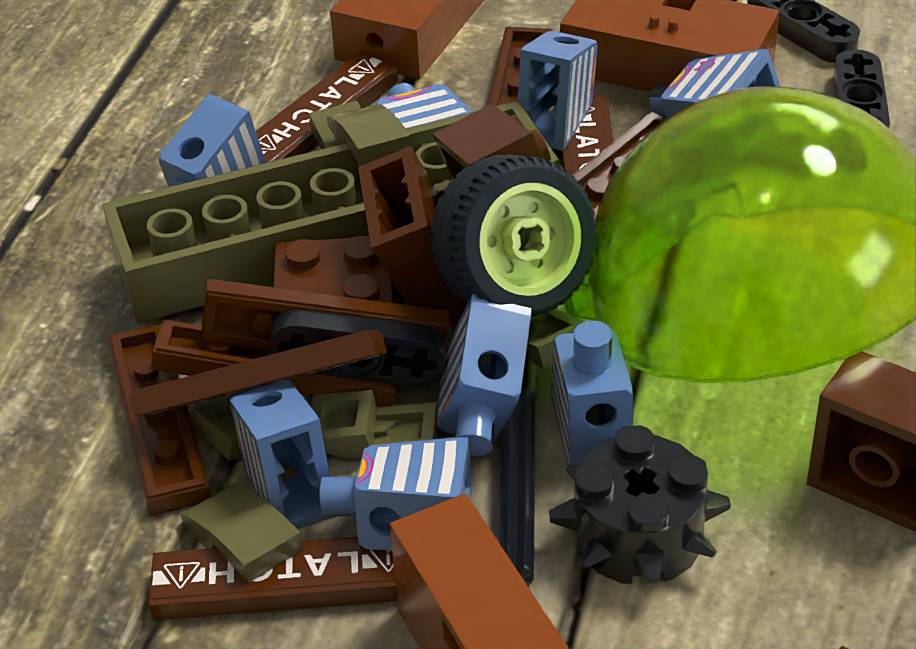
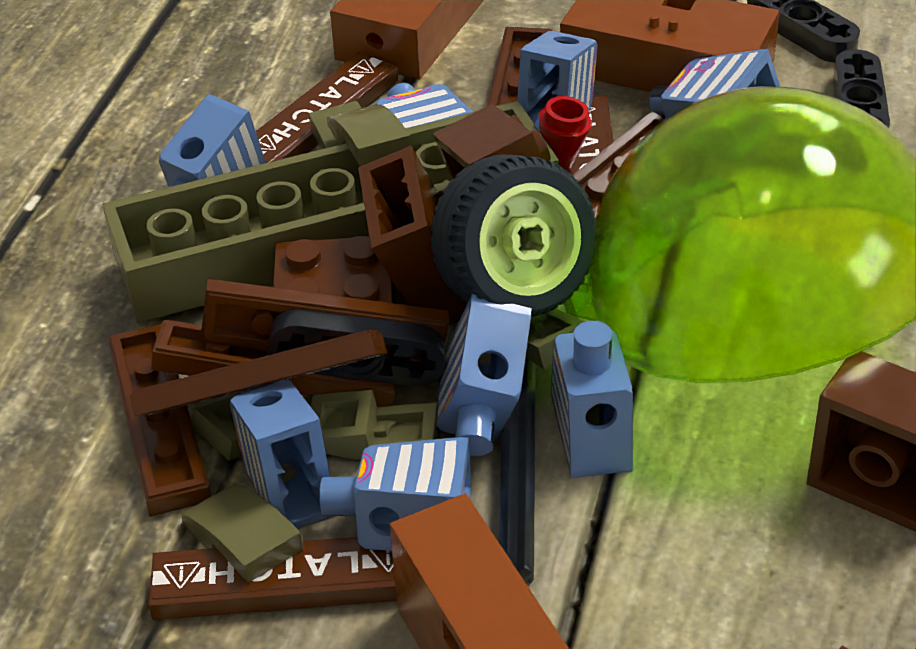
black brick [549,425,731,584] -> none
none -> red cone [539,96,592,174]

